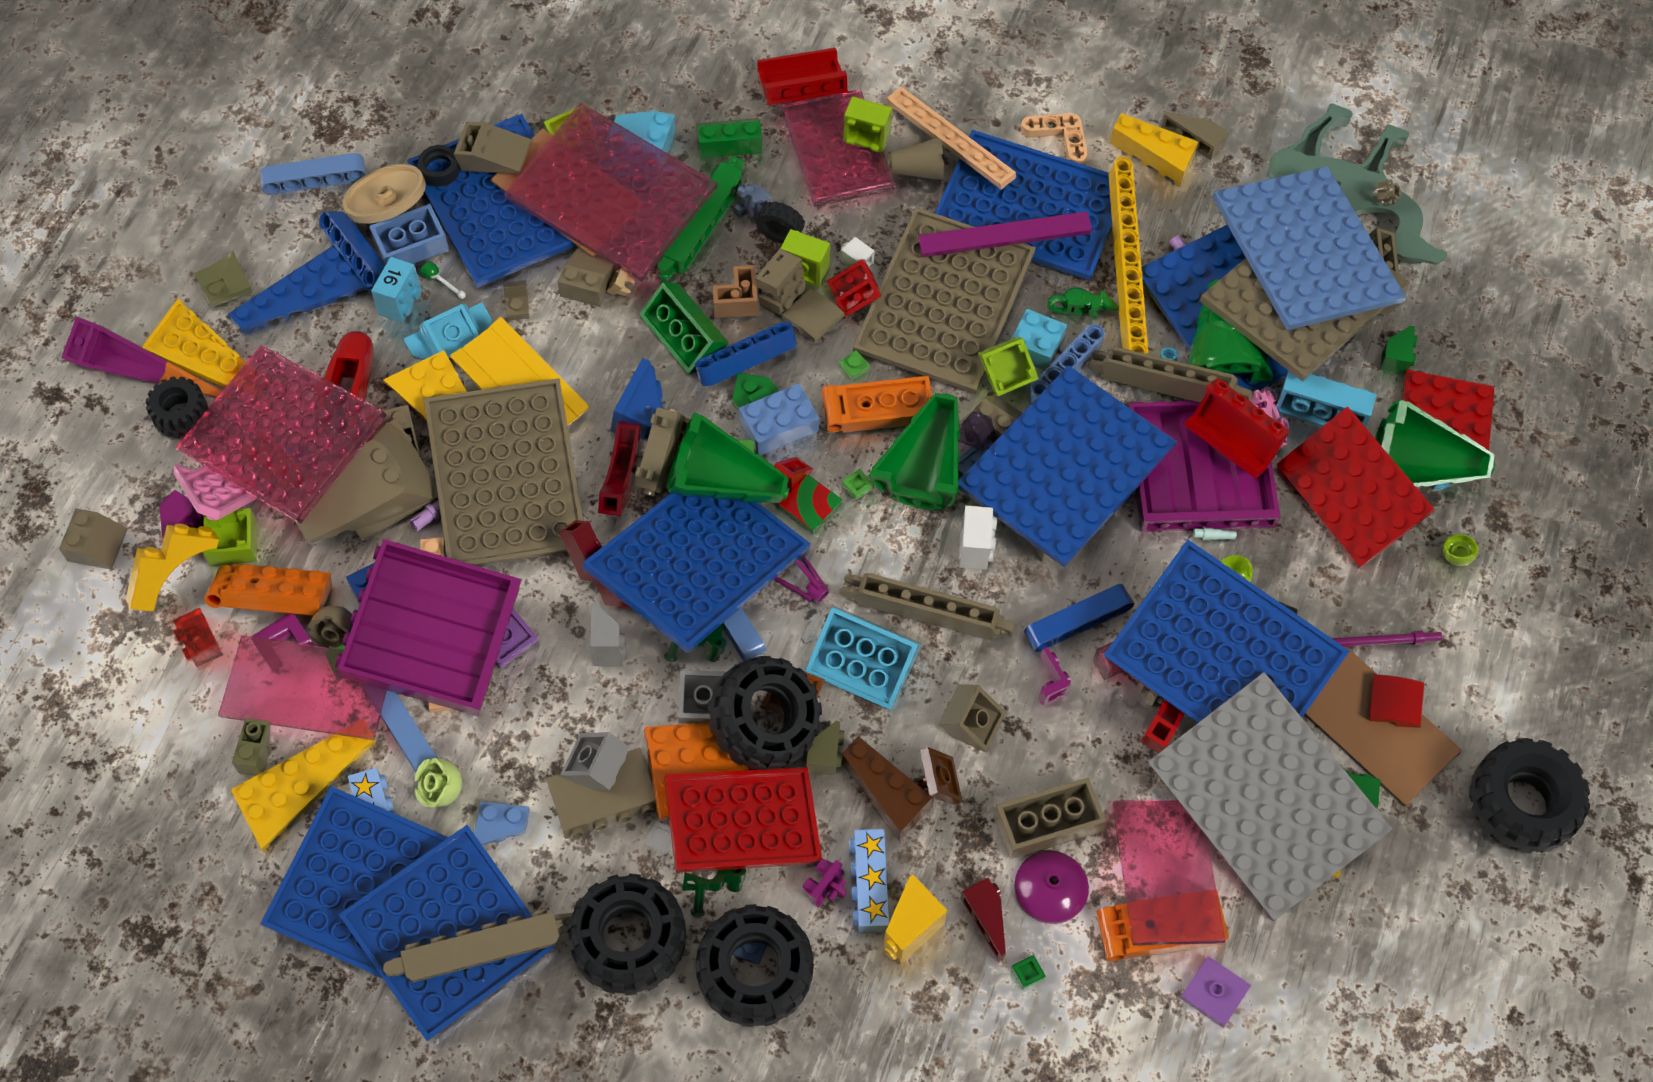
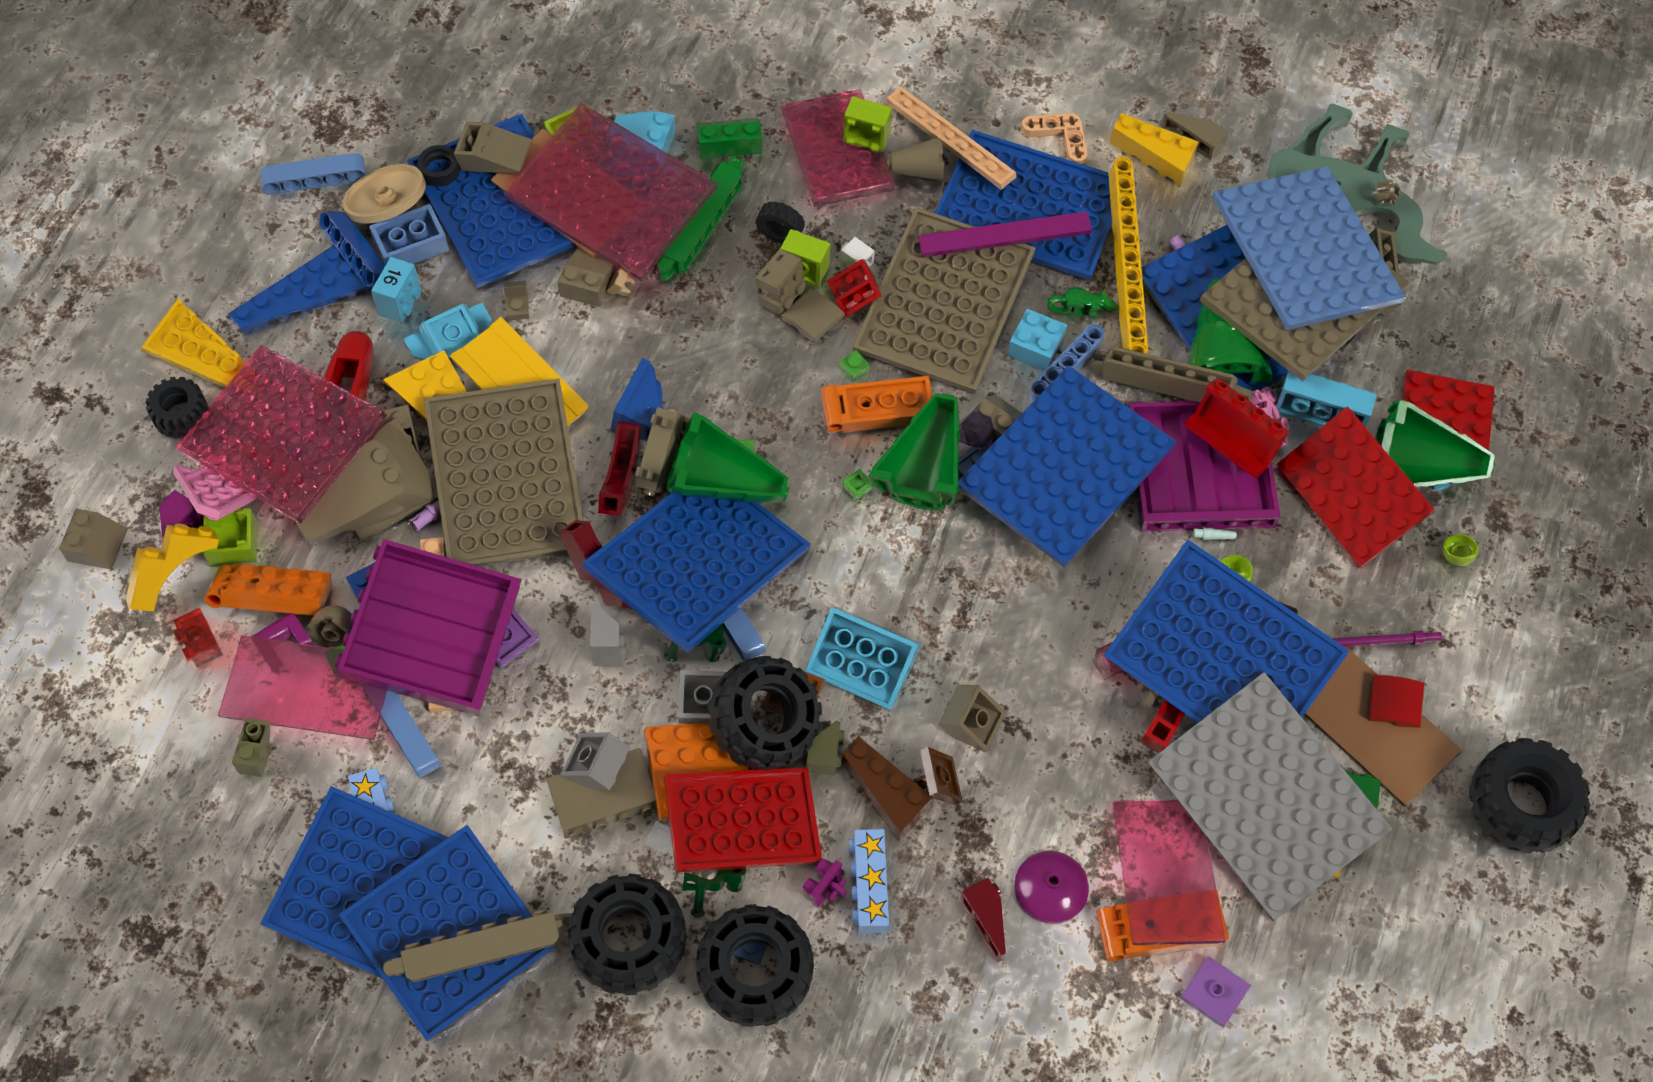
magenta plate [61,317,235,400] -> none
olive plate [194,251,252,308] -> none
yellow wing [231,719,376,853] -> none
yellowish green cylinder [414,758,462,808] -> none
hinge [420,261,466,299] -> none
medium blue wing [474,801,530,845] -> none
green slope [639,282,729,374] -> none
blue beam [695,322,797,386] -> none
medium nougat brick [713,265,758,318] -> none
green plate [732,373,779,411] -> none
sand blue piece [734,183,771,219] -> none
medium blue brick [739,383,819,456] -> none
red panel [757,48,848,105] -> none
red slope [774,457,813,493] -> none
magenta plant [774,557,830,603] -> none
tile [778,474,843,534] -> none
dark tan hinge [840,573,1015,641] -> none
yellow slope [883,874,948,965] -> none
white brick [959,505,997,570] -> none
lime container [978,336,1039,396] -> none
dark tan brick [994,777,1106,860] -> none
green tile [1011,955,1046,990] -> none
blue beam [1024,584,1135,652] -> none
magenta bracket [1039,647,1071,706] -> none
medium azure hinge [1160,347,1178,361] -> none
green slope [1380,326,1418,374] -> none

